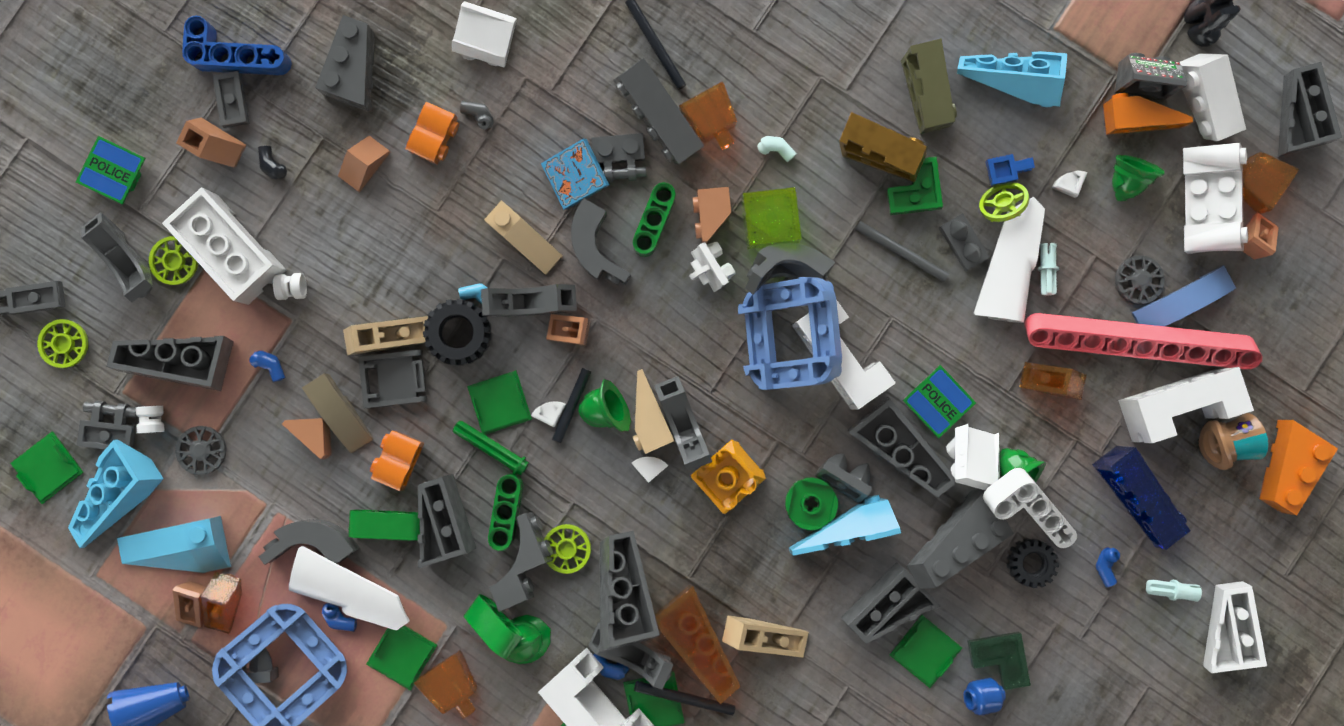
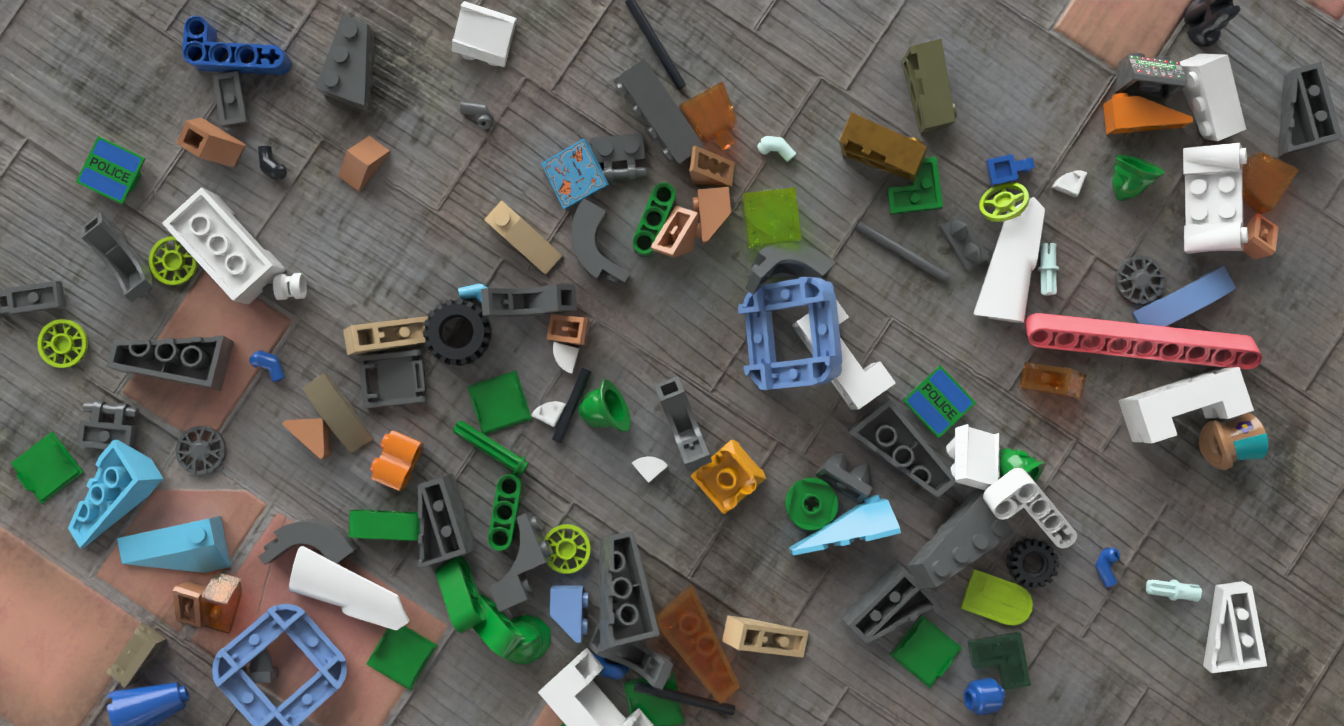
white wheel [136,406,165,433] -> none
blue arm [322,603,357,632] -> none
orange brick [405,102,459,165] -> none
clear orange torso [414,650,477,719] -> none
tan slope [633,369,674,454] -> none
white hips [689,242,736,292] -> none
medium azure wedge [957,51,1067,107] -> none
clear blue wedge [1092,446,1191,550] -> none
orange wedge [1259,420,1338,516] -> none
none -> dark tan hinge [107,623,166,688]
none -> green beam [435,555,486,634]
none -> medium blue slope [550,585,589,643]
none -> white tile [553,342,580,374]
none -> nougat slope [651,206,699,257]
none -> medium nougat slope [690,146,735,187]
none -> lime window [960,569,1033,626]

